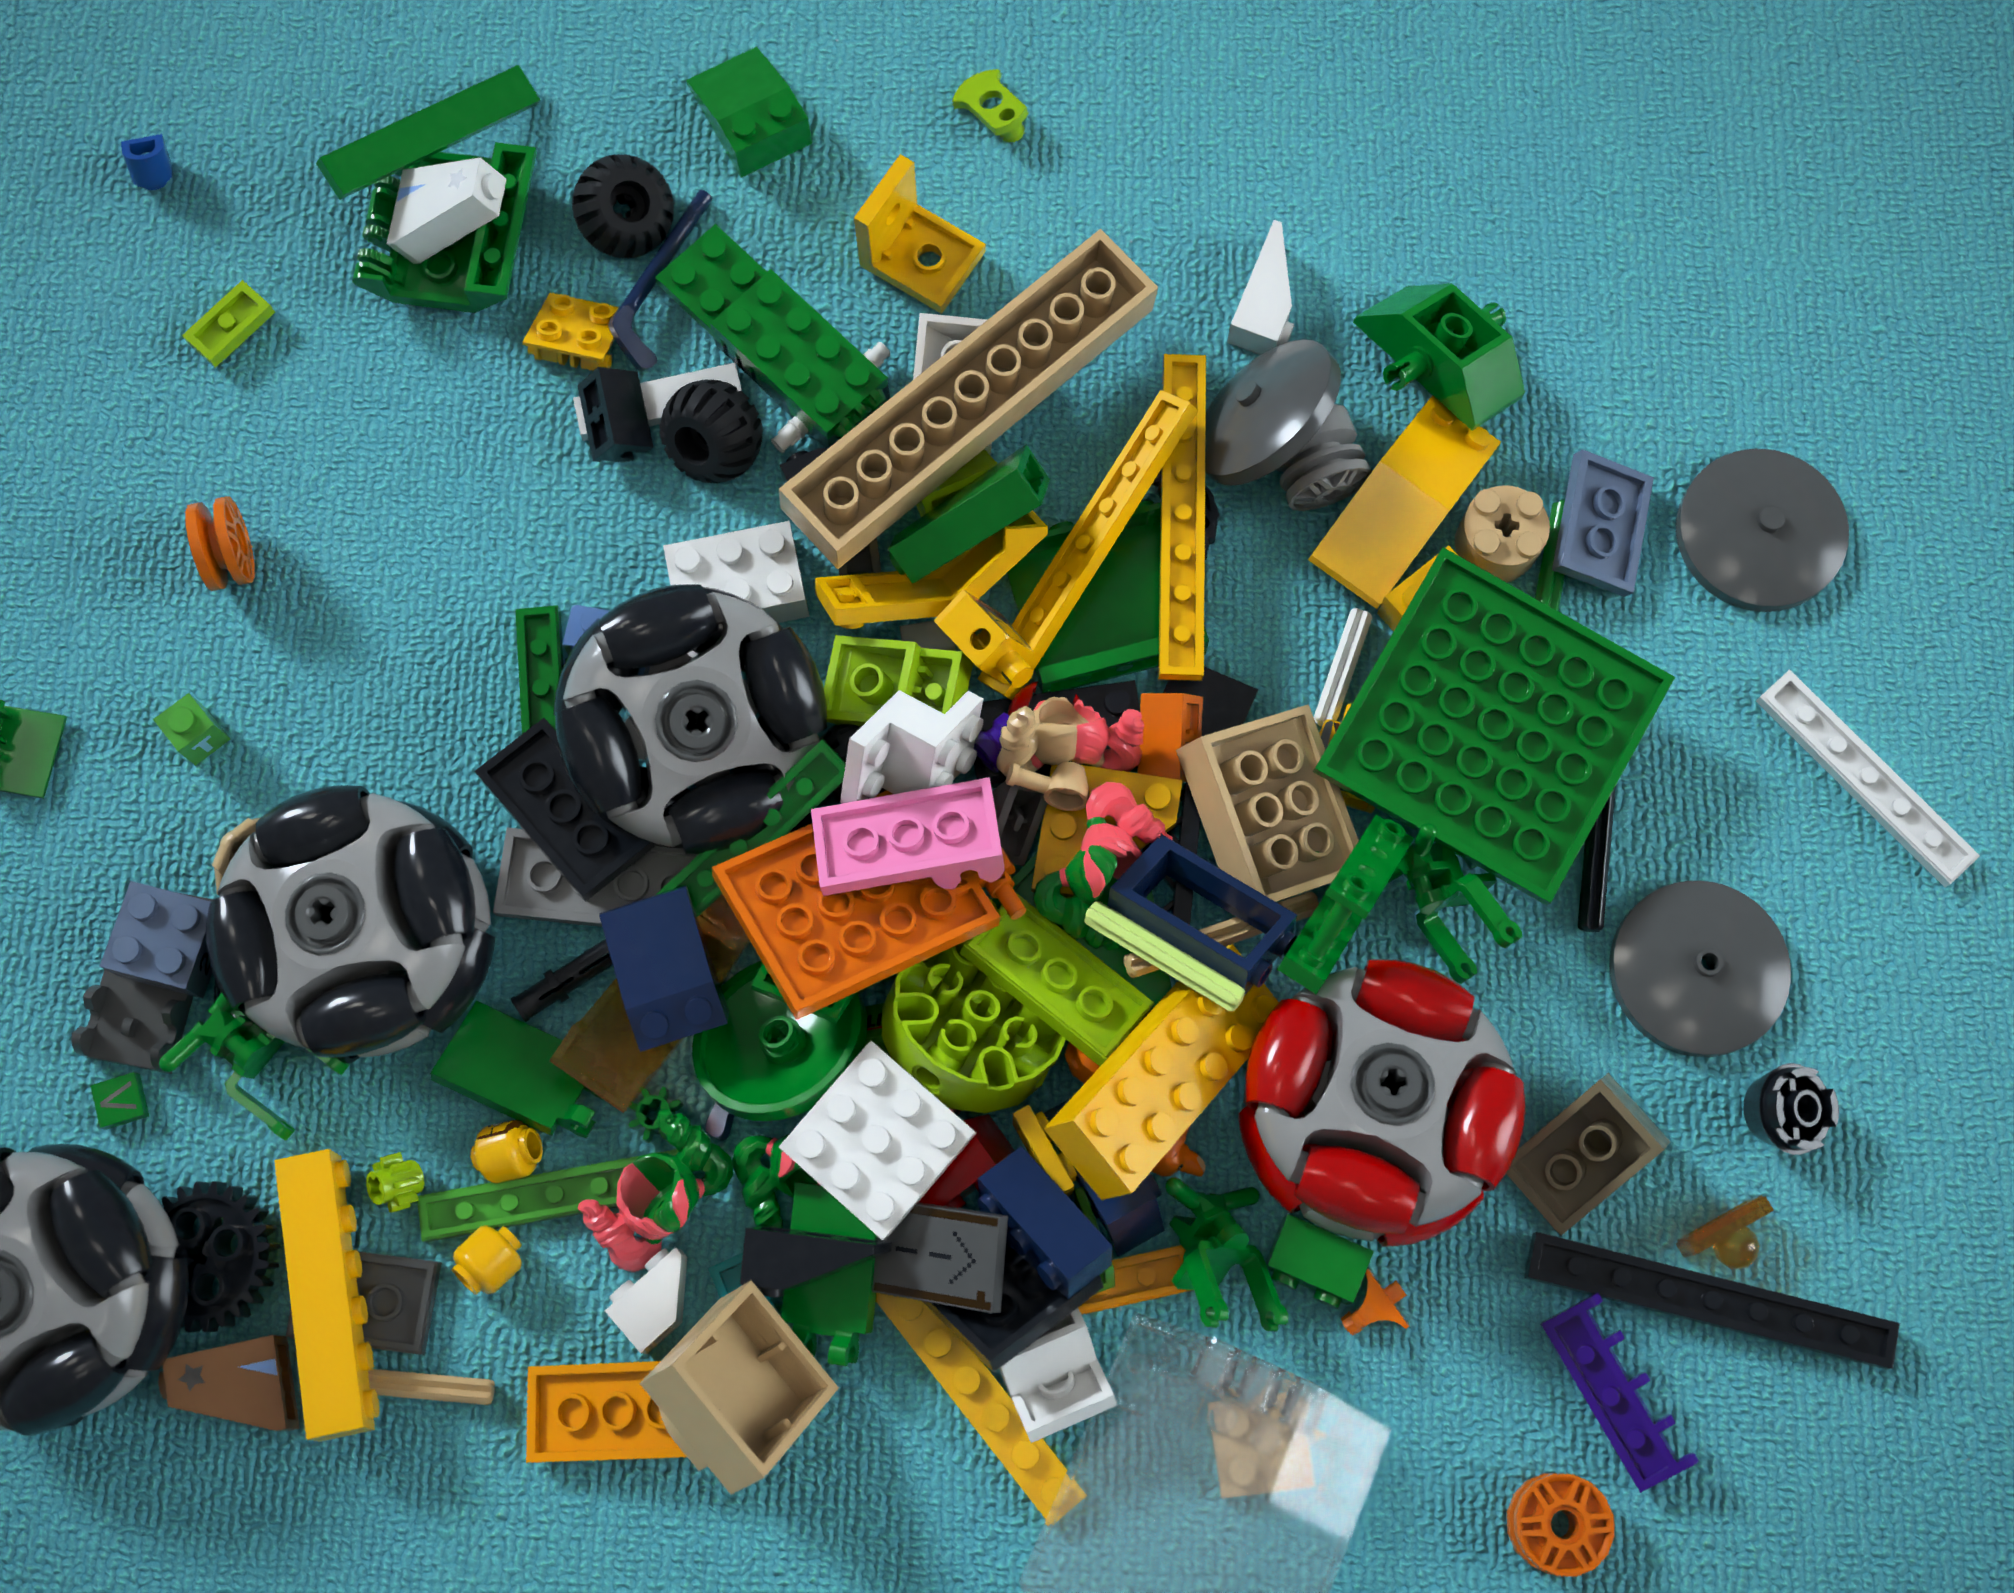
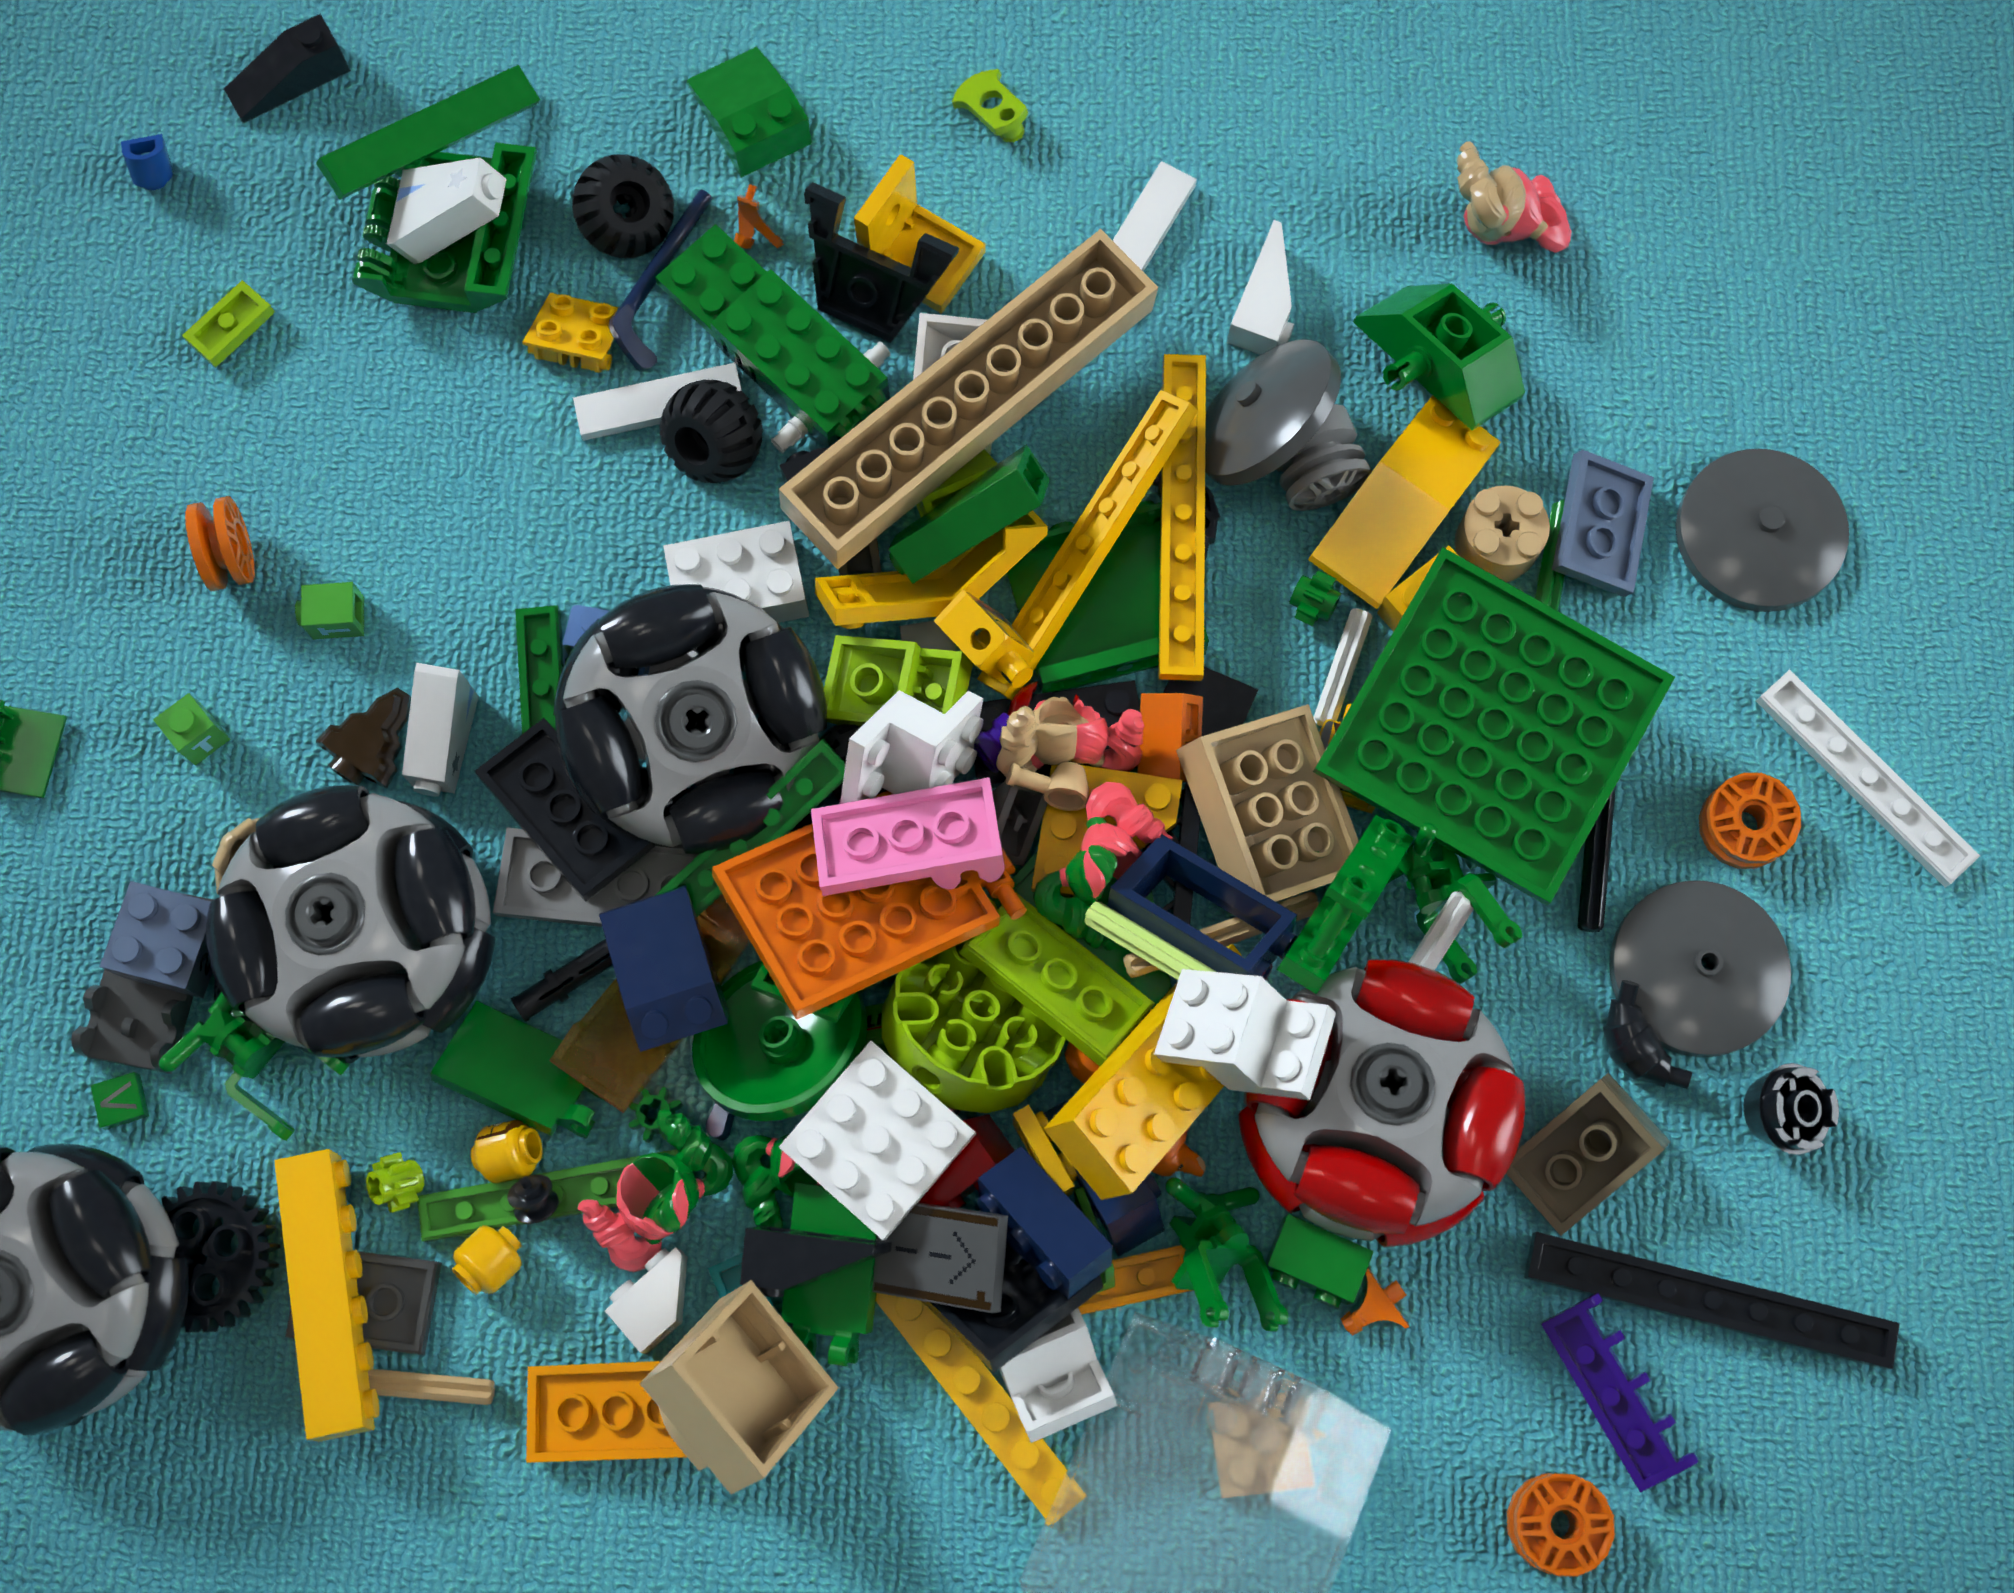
medium nougat slope [158,1335,300,1431] -> none
black hinge [577,367,654,462] -> none
clear orange tile [1675,1195,1774,1269] -> none
none -> black slope [224,14,351,123]
none -> bright green brick [295,582,364,640]
none -> dark brown rock [316,688,411,788]
none -> white slope [402,663,479,797]
none -> black wheel [507,1175,559,1224]
none -> orange piece [734,184,784,249]
none -> black wing [804,182,959,343]
none -> white tile [1112,161,1196,272]
none -> white bracket [1154,969,1336,1100]
none -> green gear [1289,570,1342,627]
none -> white axle [1408,891,1474,970]
none -> hair [1456,142,1572,253]
none -> black piece [1603,980,1692,1089]
none -> orange wheel [1699,773,1801,869]

